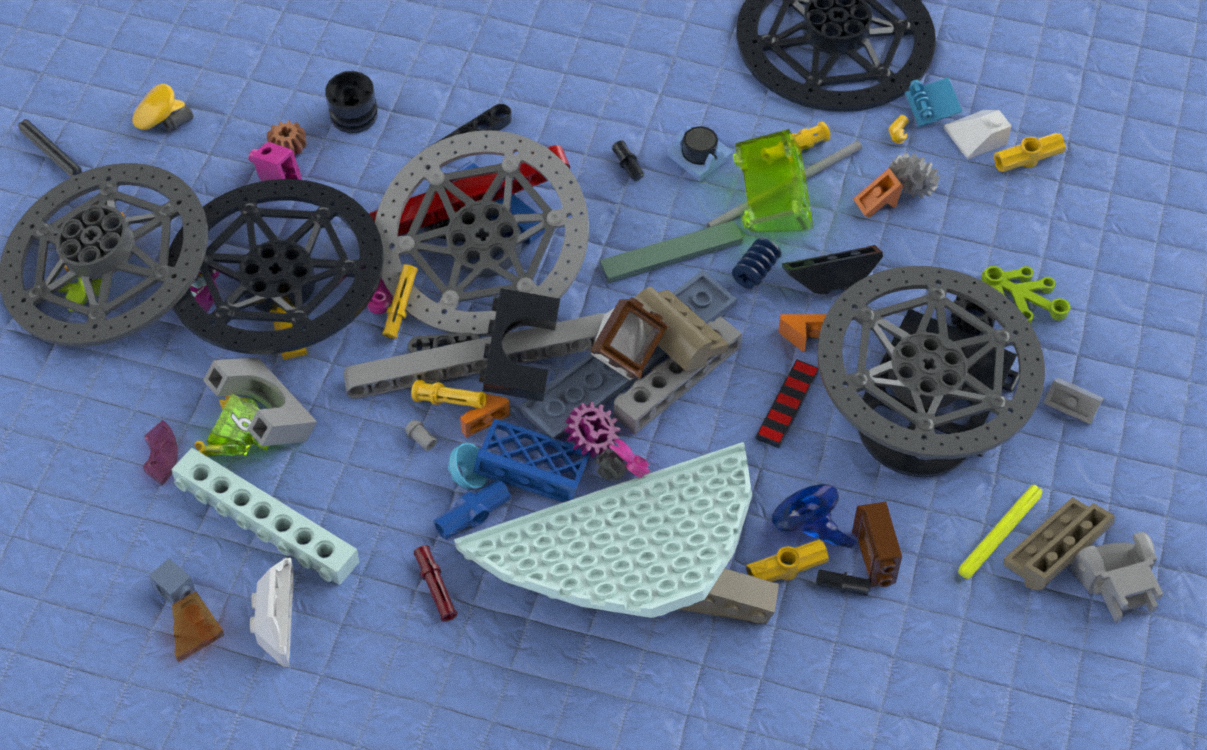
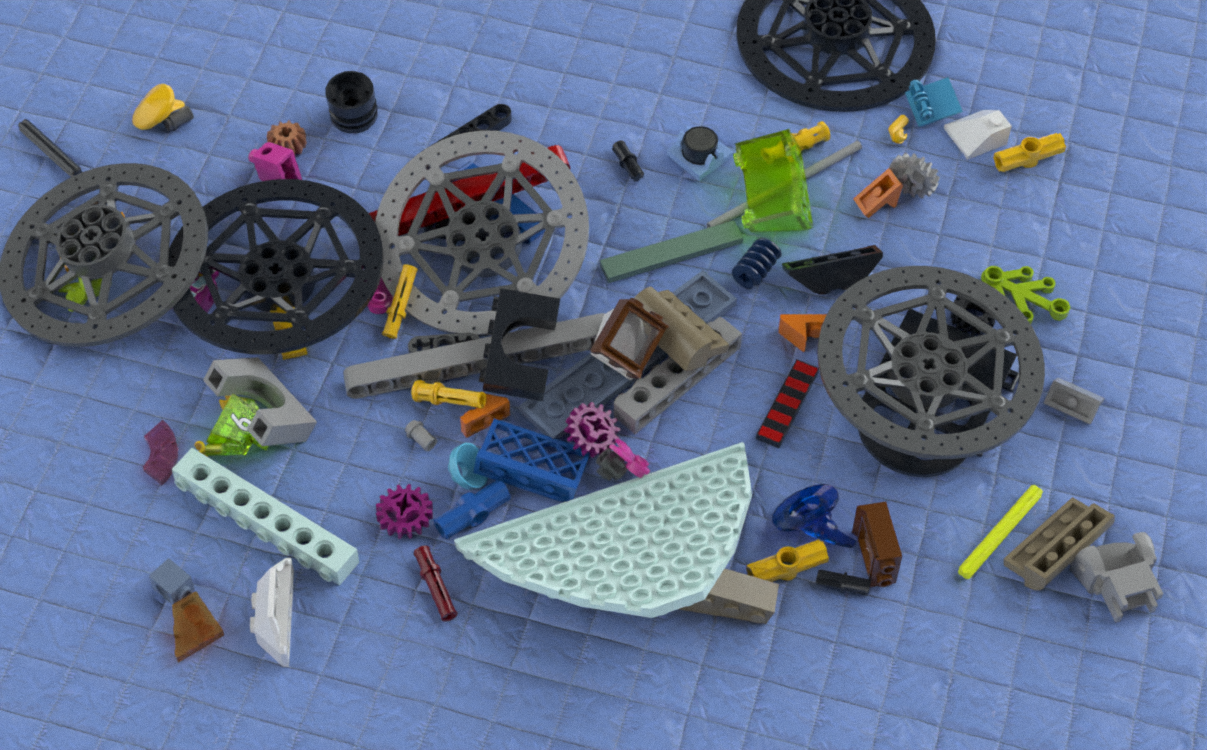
none -> magenta gear [376,484,433,539]

